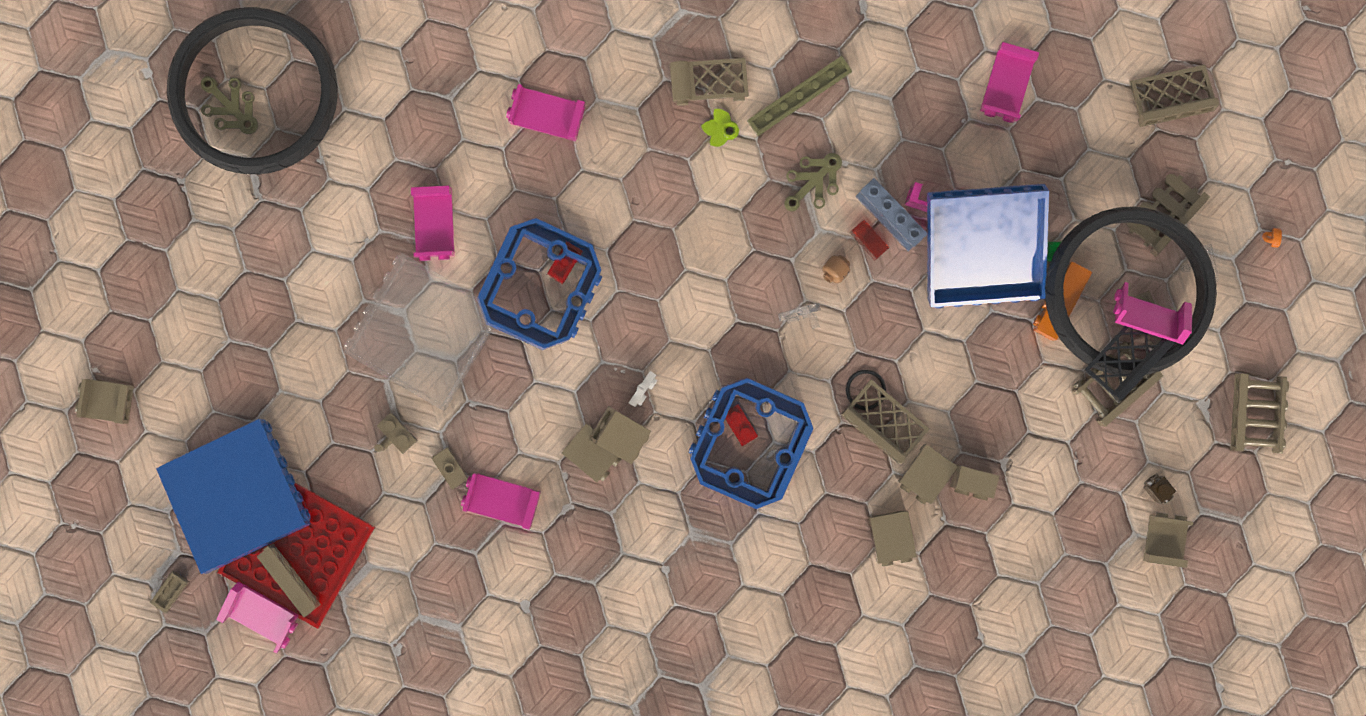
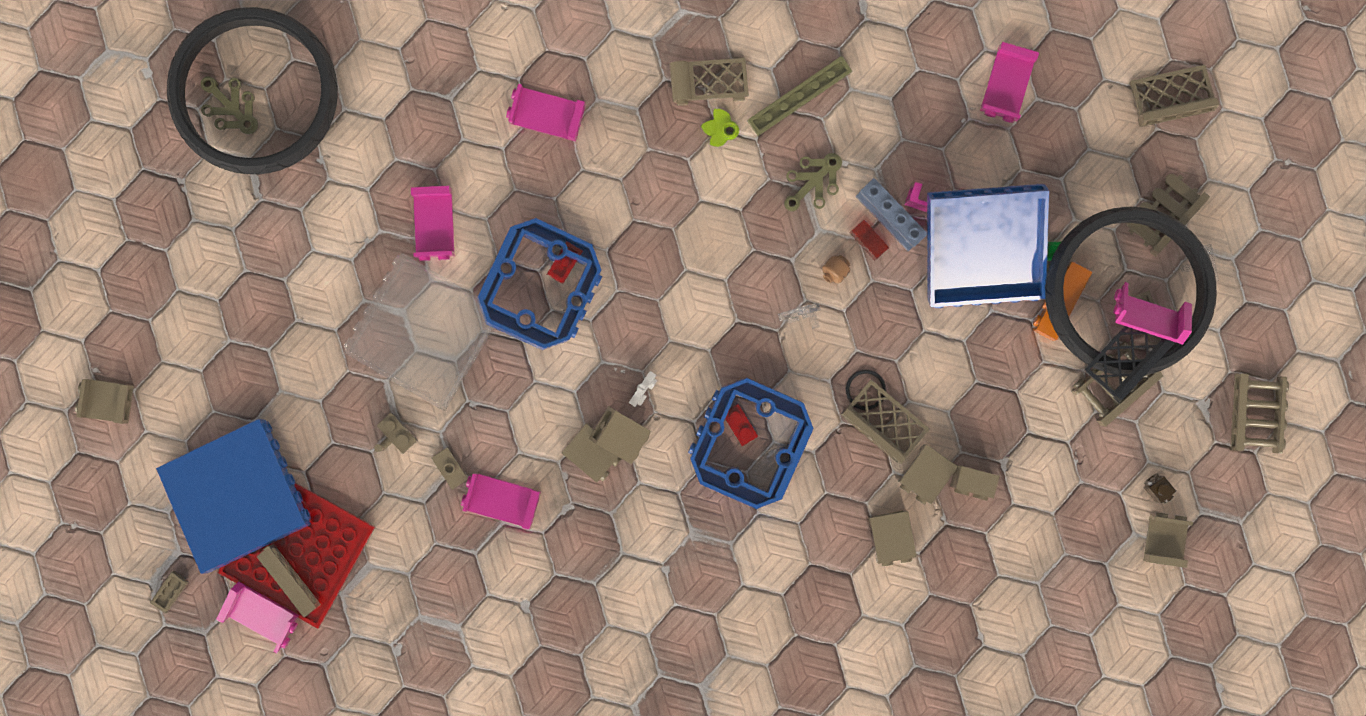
orange tile [1262,228,1282,248] -> none

